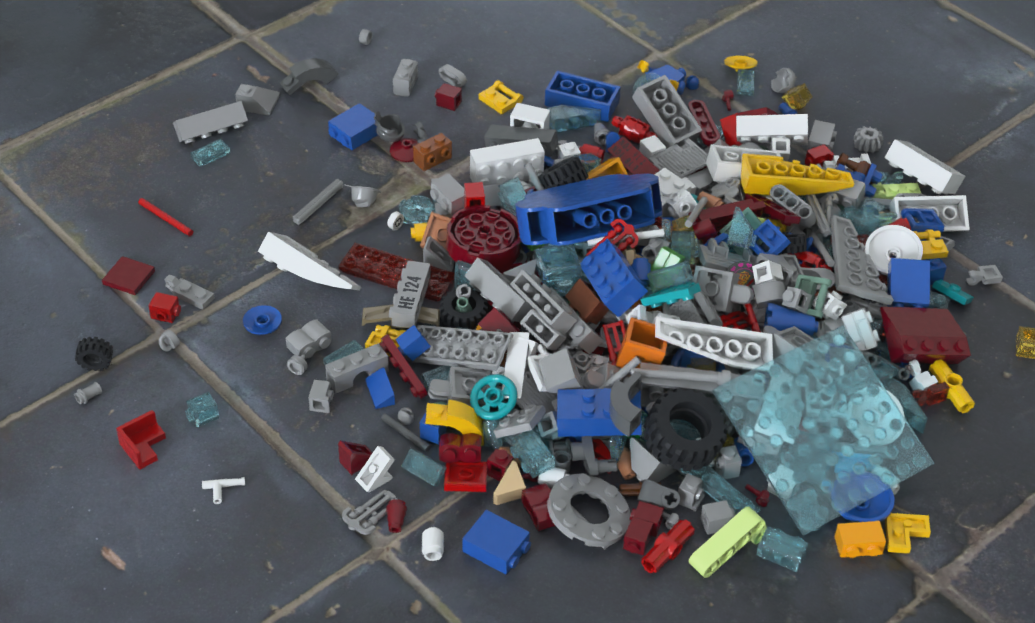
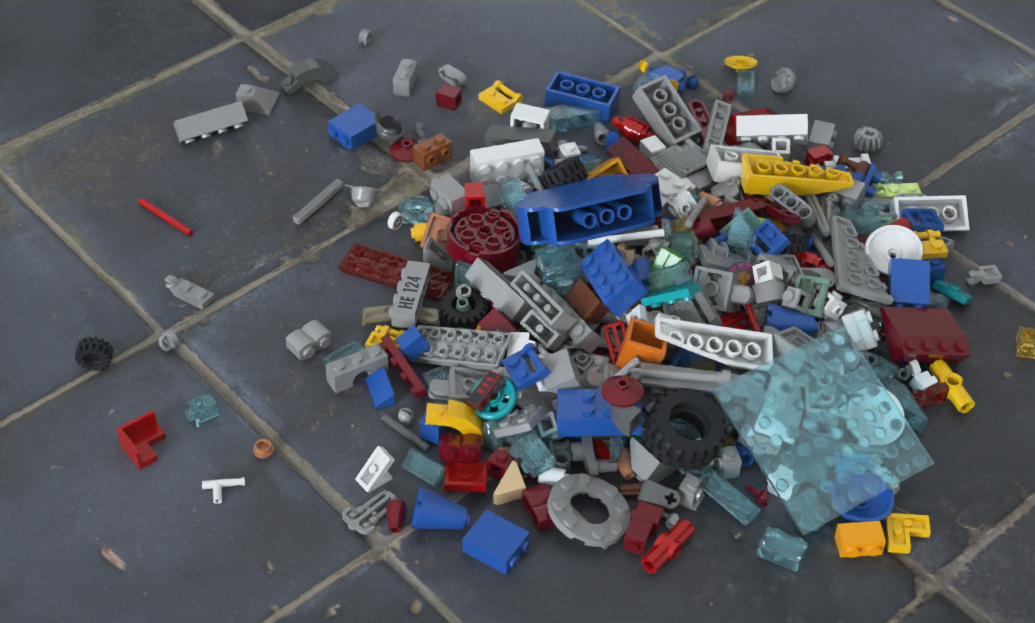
light grey pin [74,382,102,404] -> none
dark red tile [102,256,155,295] -> none
red brick [149,292,181,323] -> none
clear light blue plate [190,139,230,167] -> none
blue dish [243,305,282,335] -> none
white wedge [258,232,361,291] -> none
light grey tile [287,354,308,375] -> none
light grey brick [308,380,334,413] -> none
dark red slope [338,440,373,475] -> none
white brick [422,527,444,561] -> none
red brick [579,143,605,164] -> none
red piece [586,219,639,256] -> none
yellowish green beam [689,506,768,578] -> none
light grey brick [700,500,735,535] -> none
blue pin [778,102,798,115] -> none
clear yellow brick [782,83,813,110] -> none
white brick [885,139,965,195] -> none
none -> nougat plate [253,439,274,458]
none -> blue cone [410,486,471,530]
none -> slope [465,370,506,413]
none -> blue plate [501,343,550,392]
none -> dark red dish [601,375,644,407]
none -> light grey hinge [702,99,732,154]

